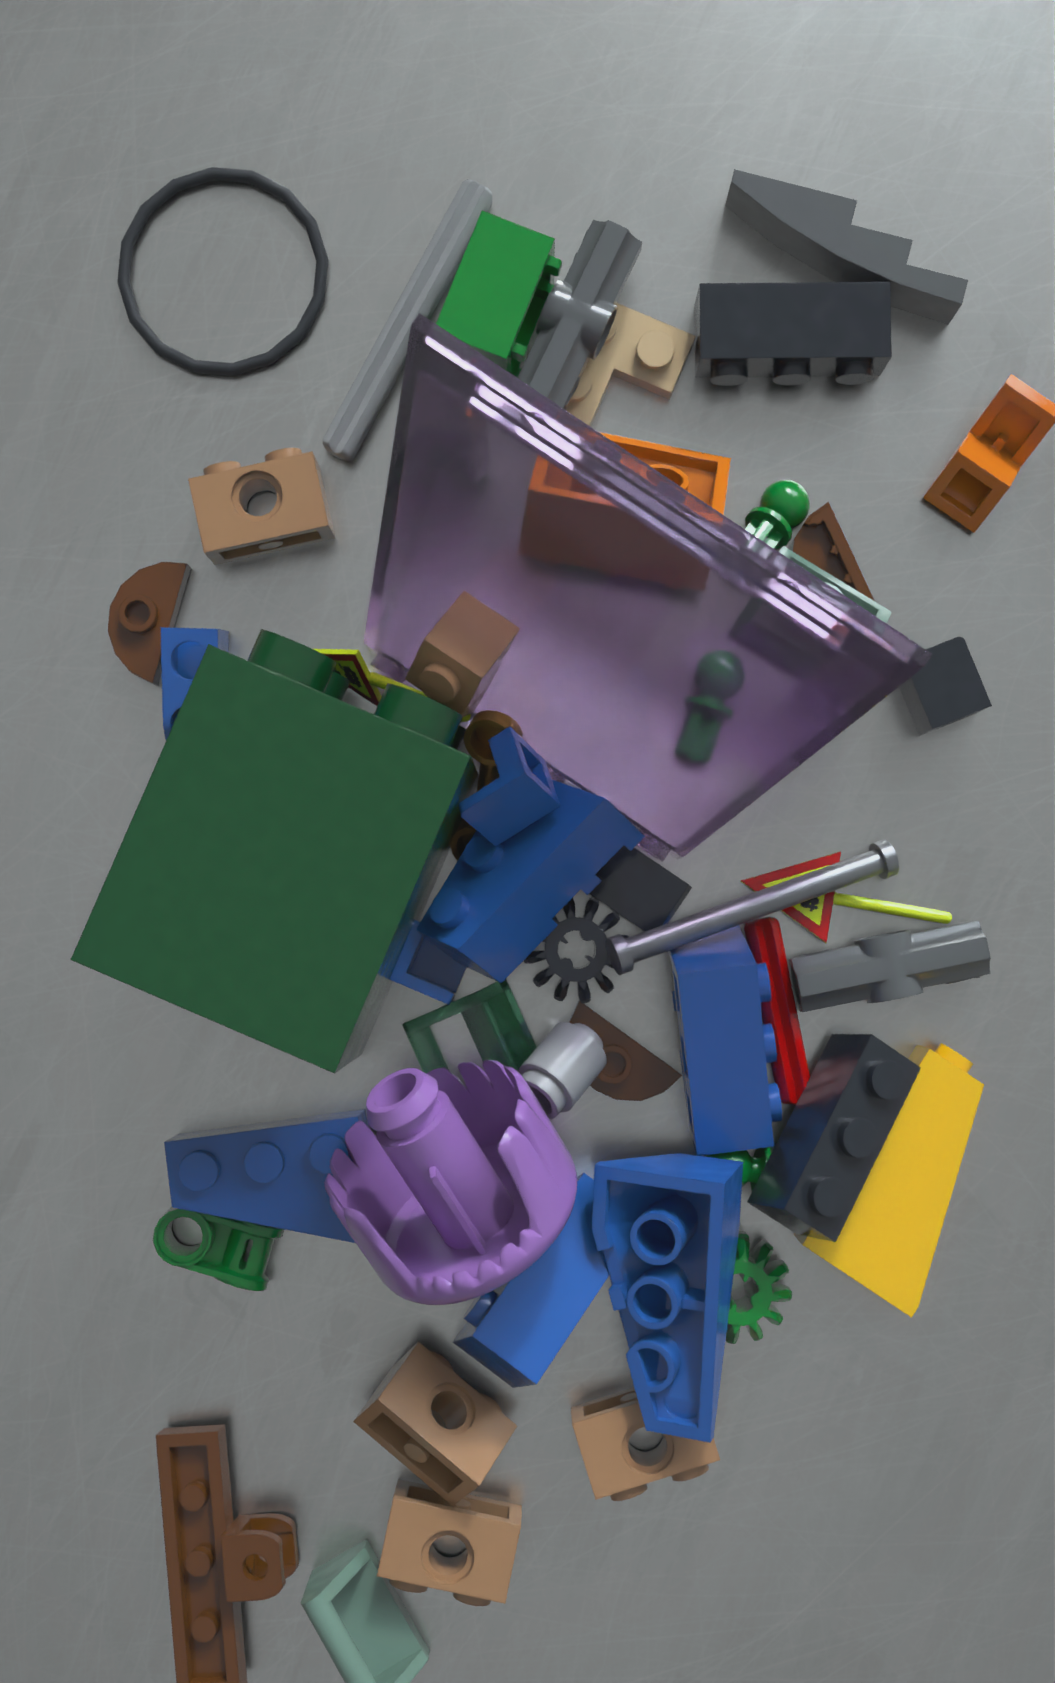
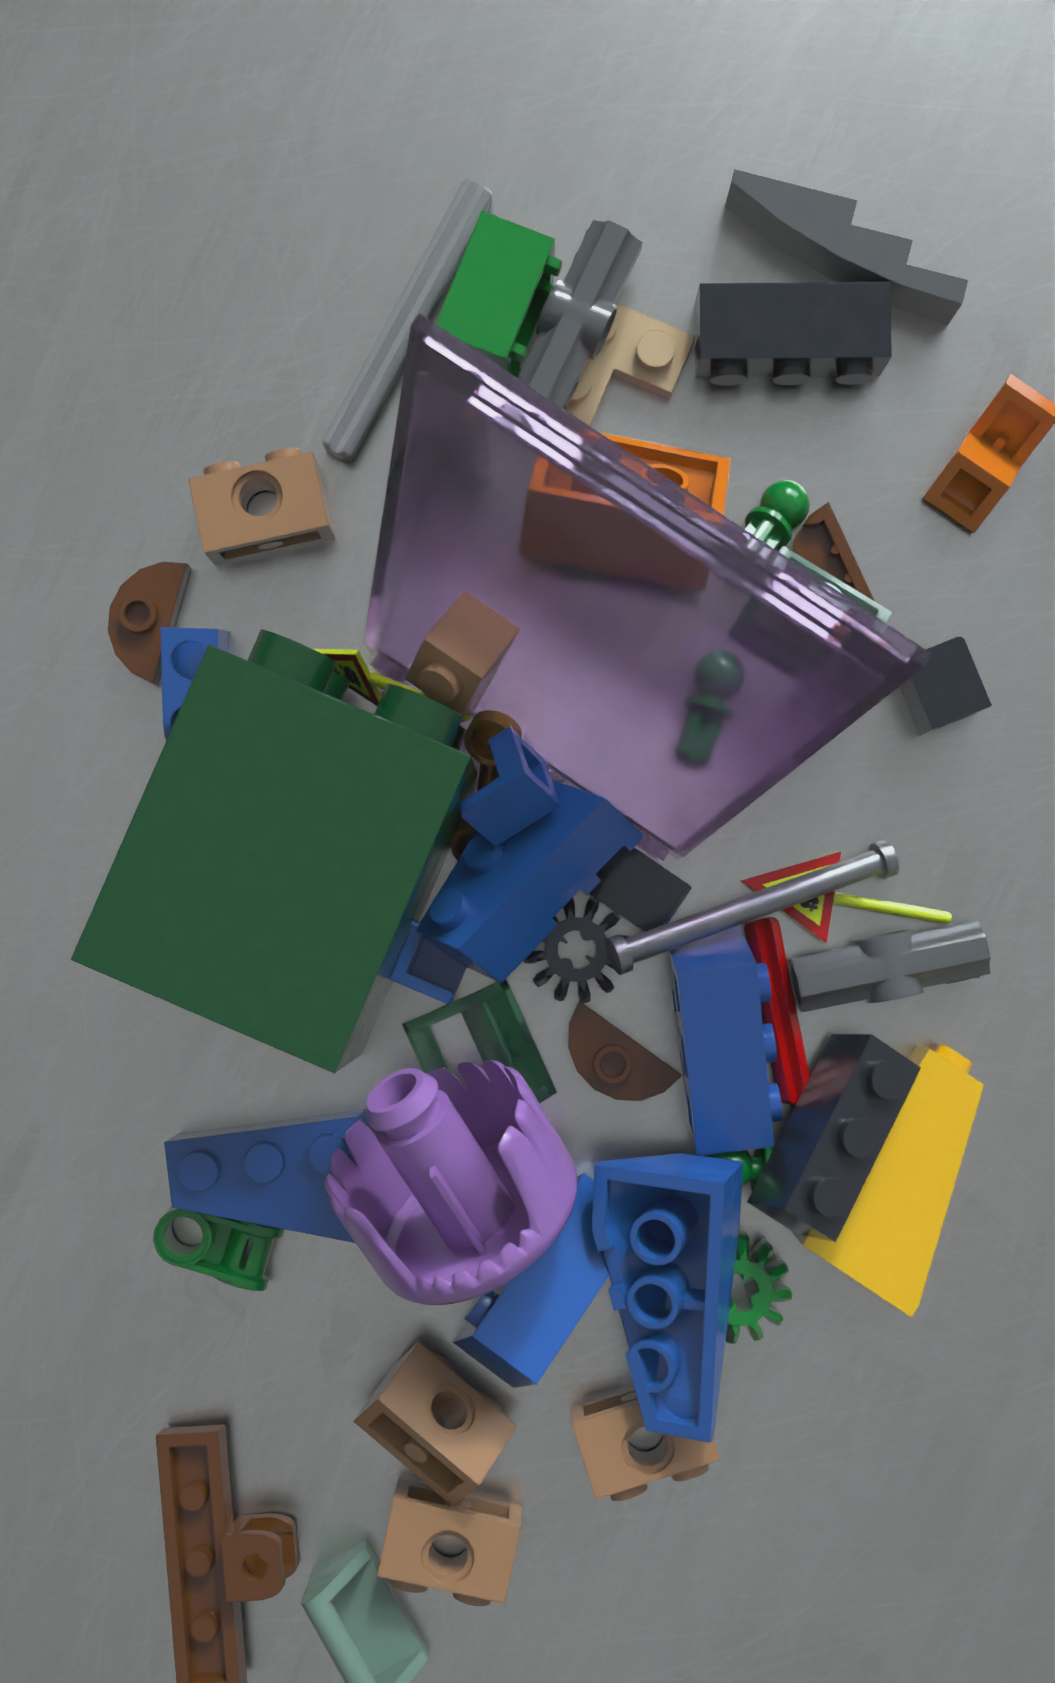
black piece [117,167,329,376] -> none
light grey brick [519,1022,607,1119] -> none

